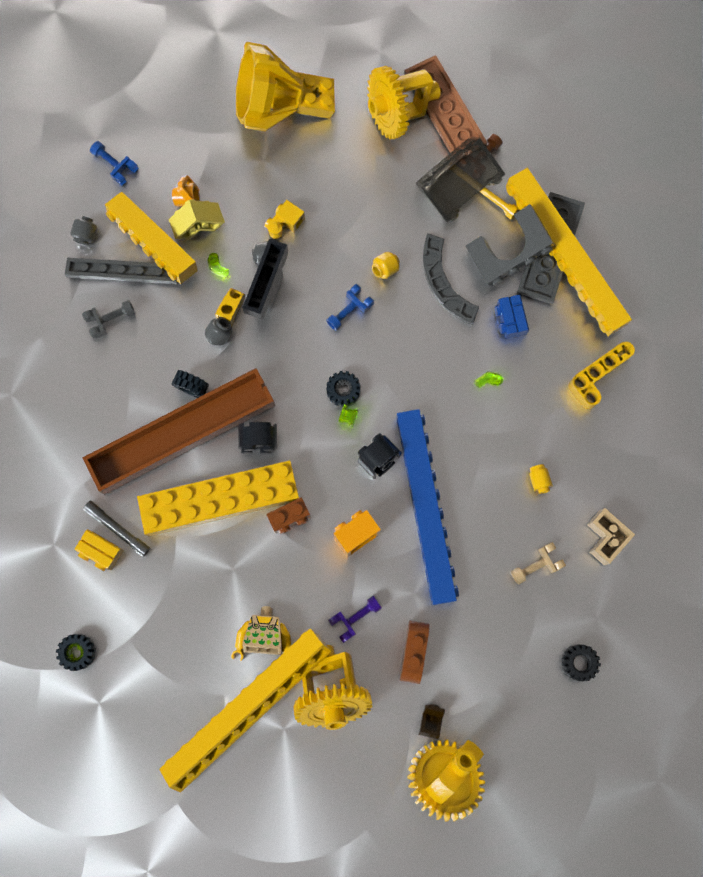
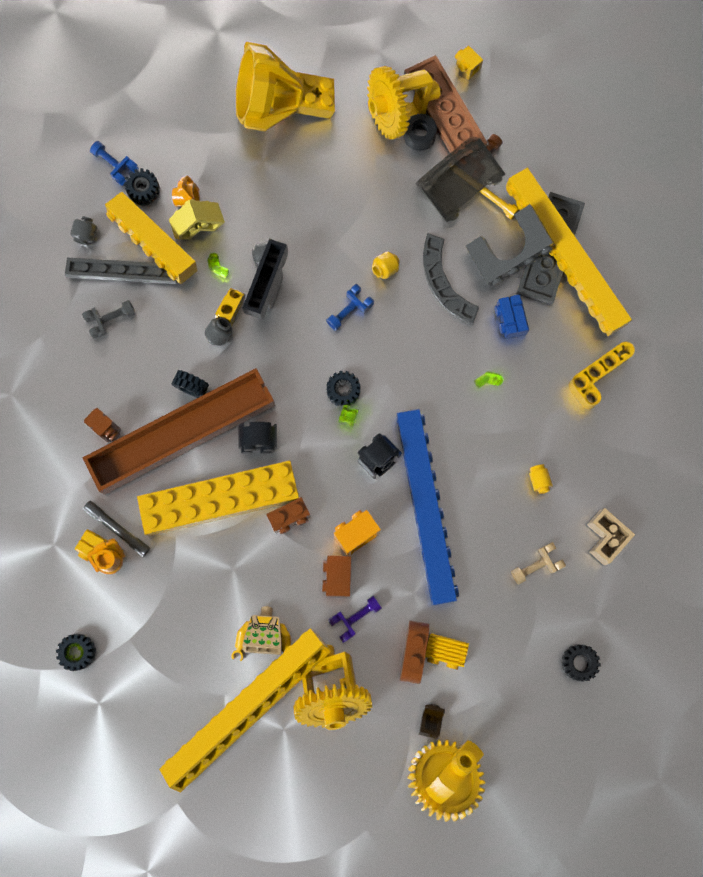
yellow brick [264,200,305,239] -> none
none -> dark orange brick [84,408,121,443]
none -> light orange piece [87,538,126,575]
none -> black bush [124,168,160,205]
none -> dark orange brick [322,556,351,597]
none -> black tyre [404,114,437,151]
none -> yellow brick [425,633,469,670]
none -> yellow brick [455,45,483,80]

